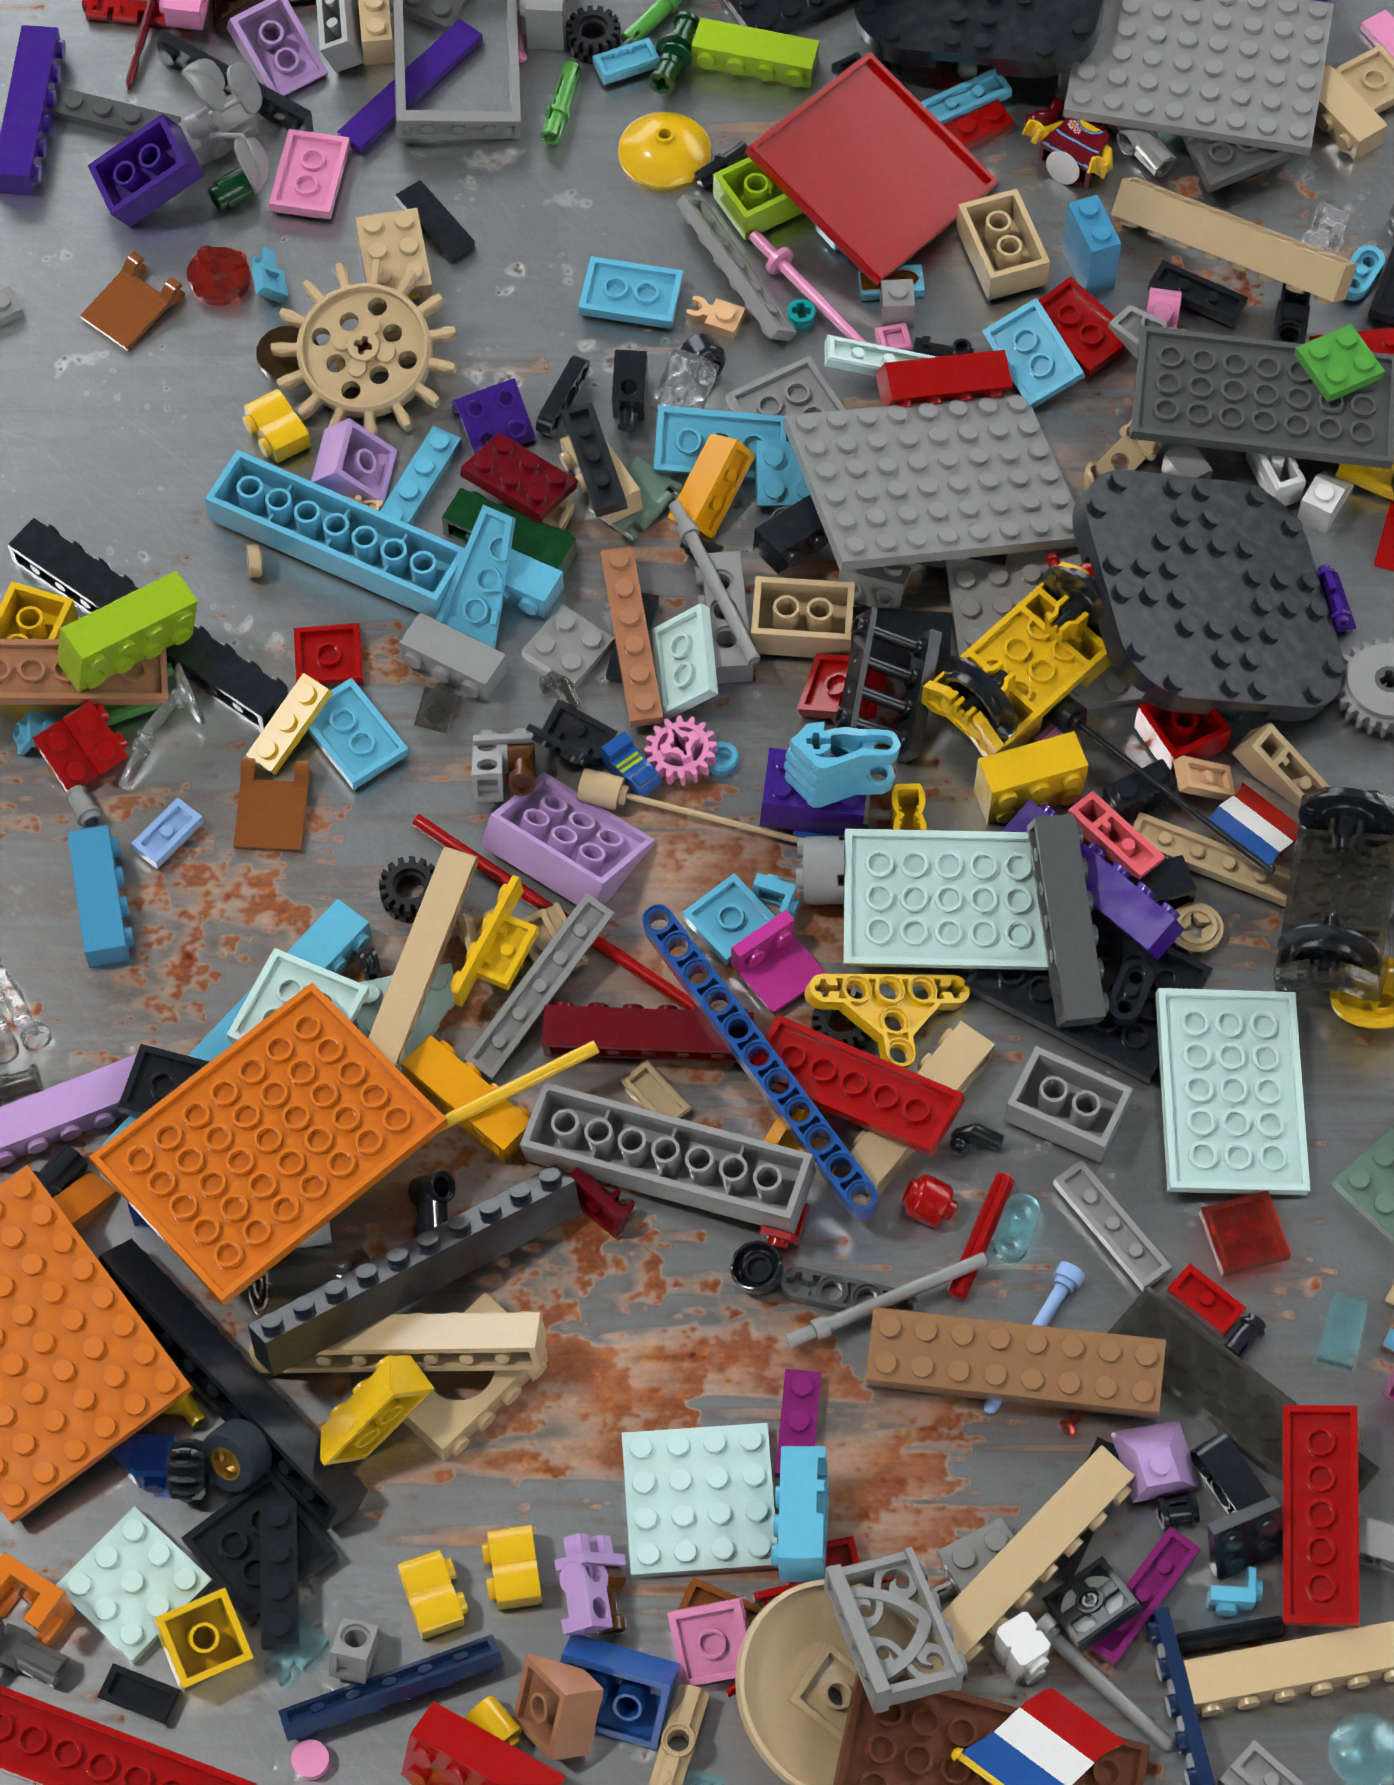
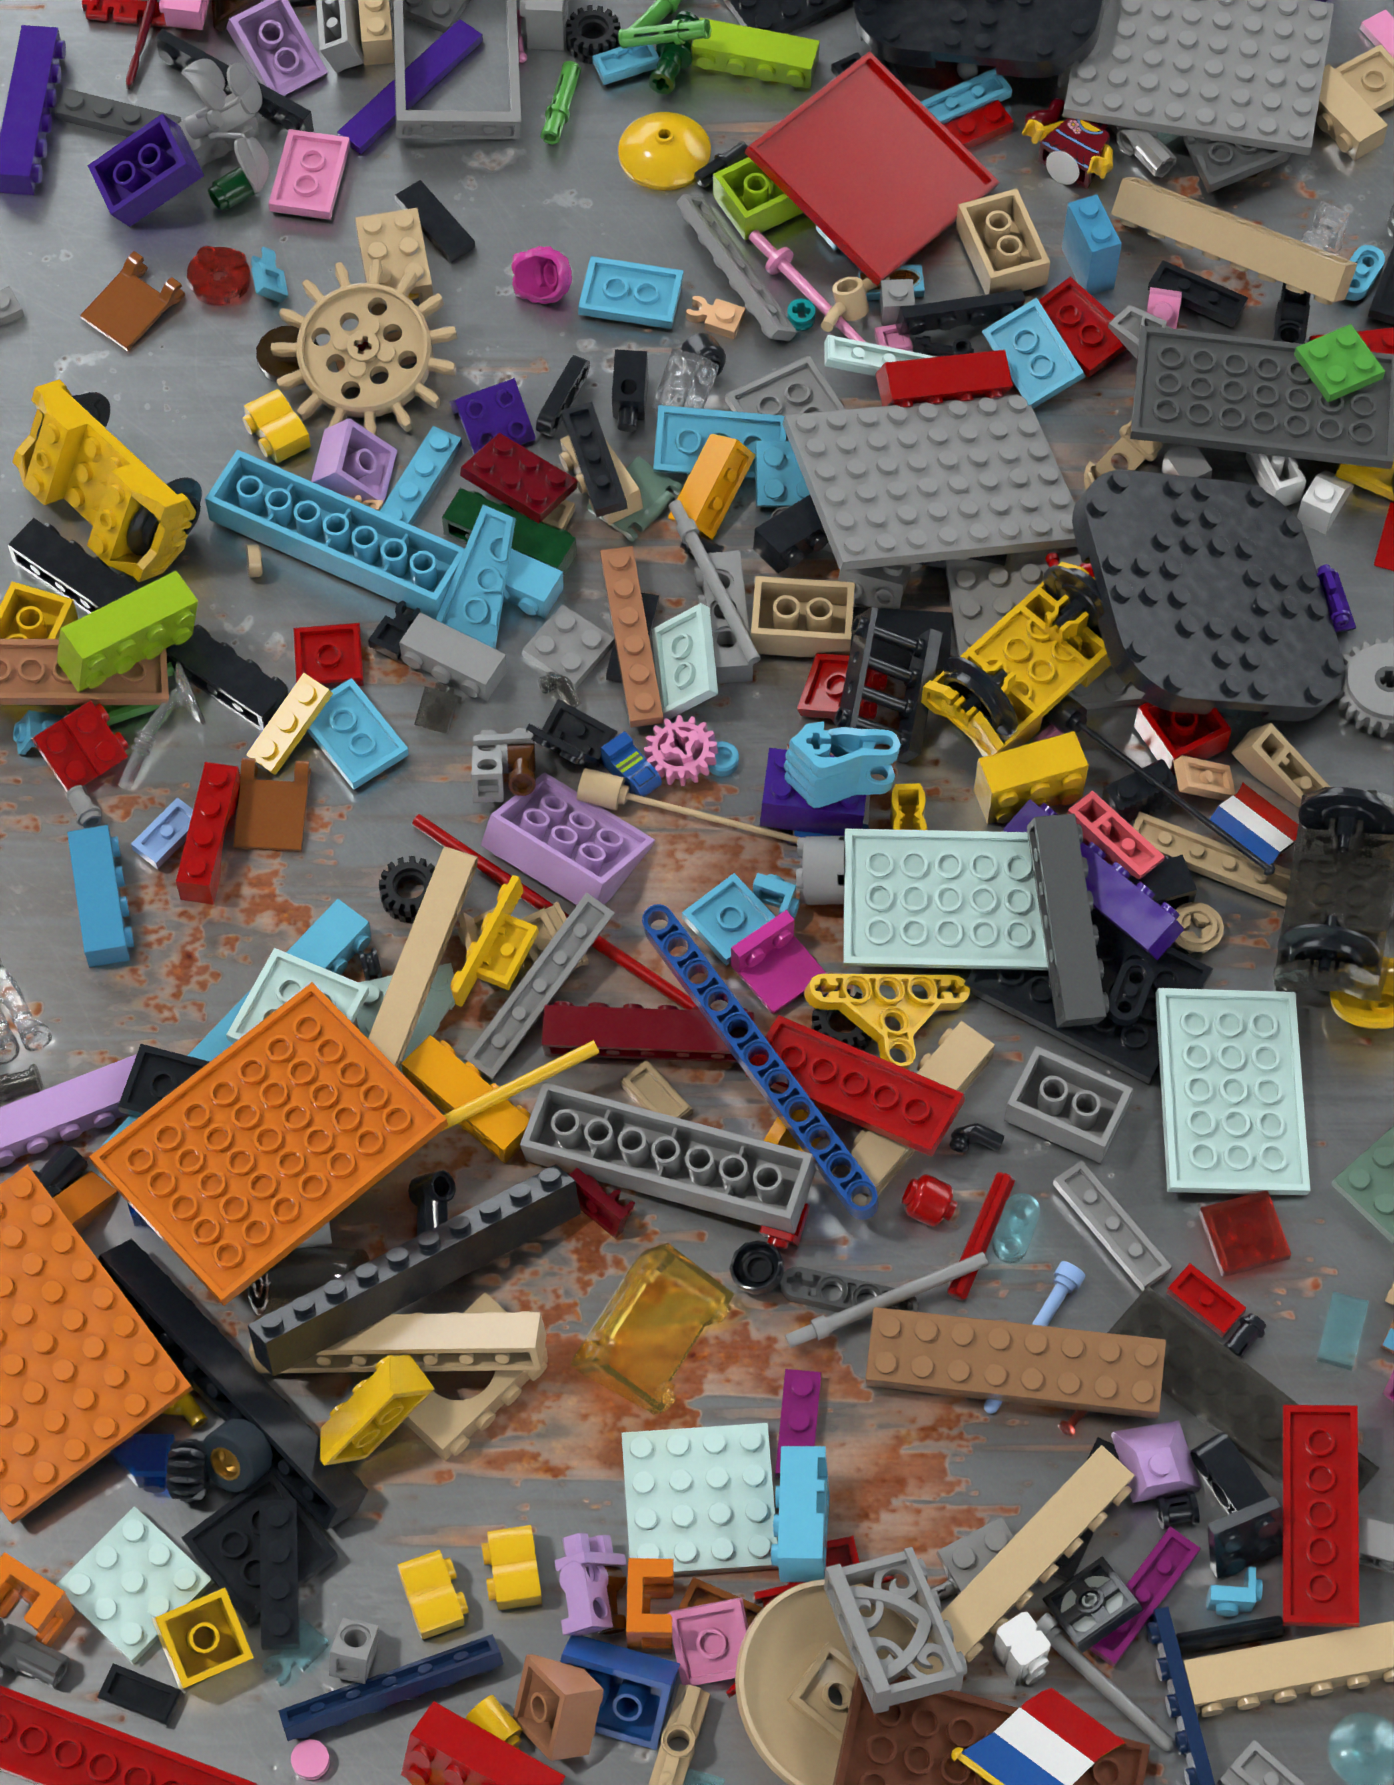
none -> yellow piece [12,379,202,582]
none -> red arch [176,762,240,905]
none -> black plate [368,600,421,661]
none -> dark pink hair [511,246,572,304]
none -> clear yellow windscreen [571,1243,735,1414]
none -> bright green pin [618,19,711,49]
none -> orange panel [626,1558,674,1654]
none -> tan piece [821,277,890,332]
none -> black plate [896,289,1025,335]

